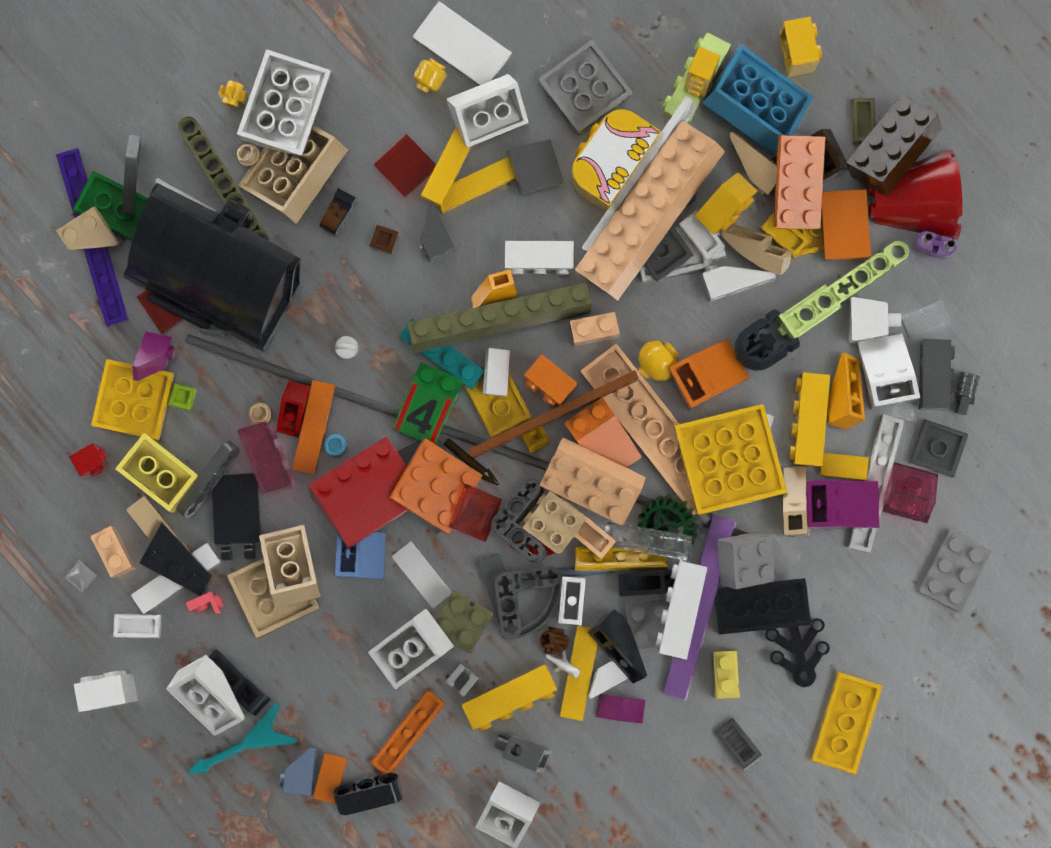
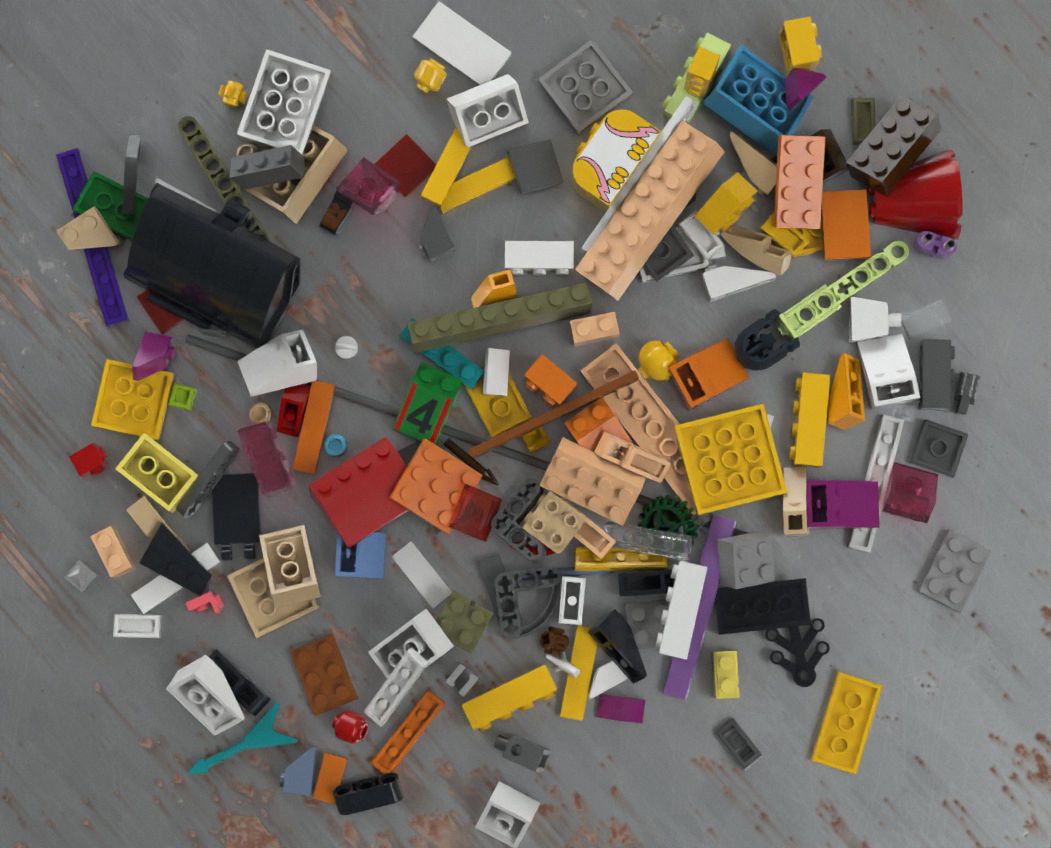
white brick [74,670,138,712] -> none
reddish brown tile [370,225,399,254] -> none
yellow tile [820,453,869,481] -> none
none -> dark grey brick [230,145,305,190]
none -> white slope [237,329,317,397]
none -> dark orange plate [290,634,359,716]
none -> red head [332,710,369,744]
none -> clear pink slope [336,157,400,215]
none -> white tile [364,647,429,727]
none -> light nougat slope [594,431,671,483]
none -> magenta slope [785,68,827,110]

